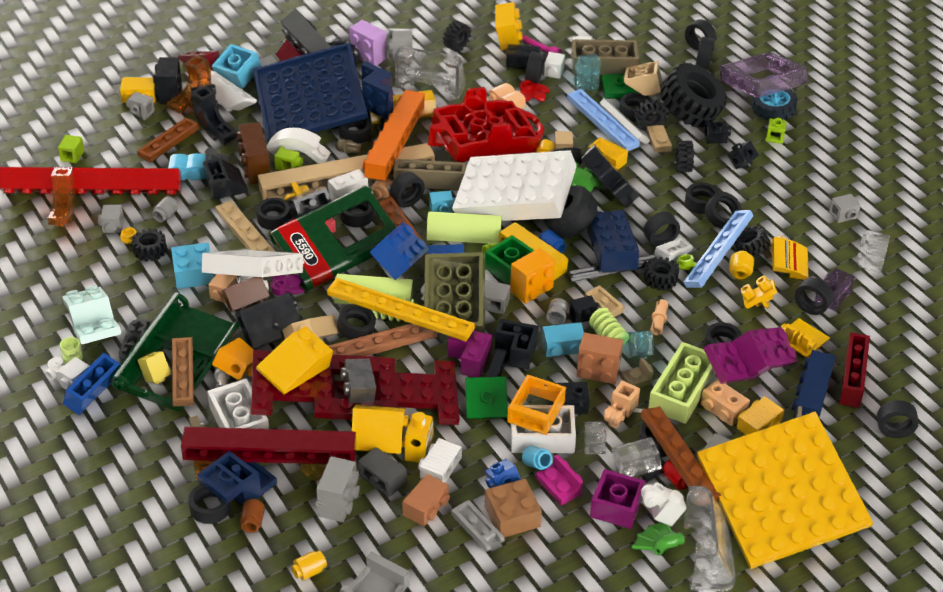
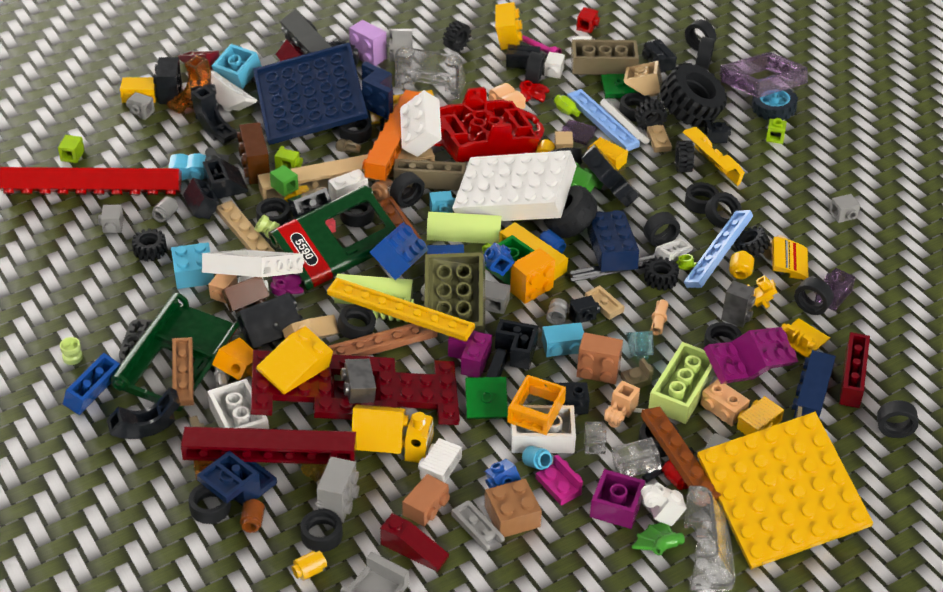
white brick [45,357,90,389] -> none
clear orange arch [48,168,75,226] -> none
light aqua bracket [62,285,121,344] -> none
yellow plate [120,227,137,244] -> none
dark orange plate [137,117,199,163] -> none
light yellow brick [137,352,171,384] -> none
white arch [266,128,331,164] -> none
dark grey brick [358,447,407,497] -> none
clear light blue brick [574,54,601,92] -> none
yellowish green piece [589,307,629,346] -> none
black brick [727,141,759,169] -> none
clear brick [856,230,890,273] -> none
none -> black arch [107,387,181,439]
none -> black brick [183,178,220,219]
none -> yellowish green wheel [254,215,280,239]
none -> bright green brick [270,165,299,197]
none -> black tyre [300,509,343,552]
none -> dark red slope [380,513,449,572]
none -> white brick [400,90,442,157]
none -> blue brick [484,242,515,276]
none -> lime plant [553,94,581,117]
none -> clear purple piece [562,119,597,145]
none -> red brick [576,7,600,33]
none -> black brick [642,39,677,73]
none -> yellow piece [683,127,745,186]
none -> flat silver brick [721,280,756,328]

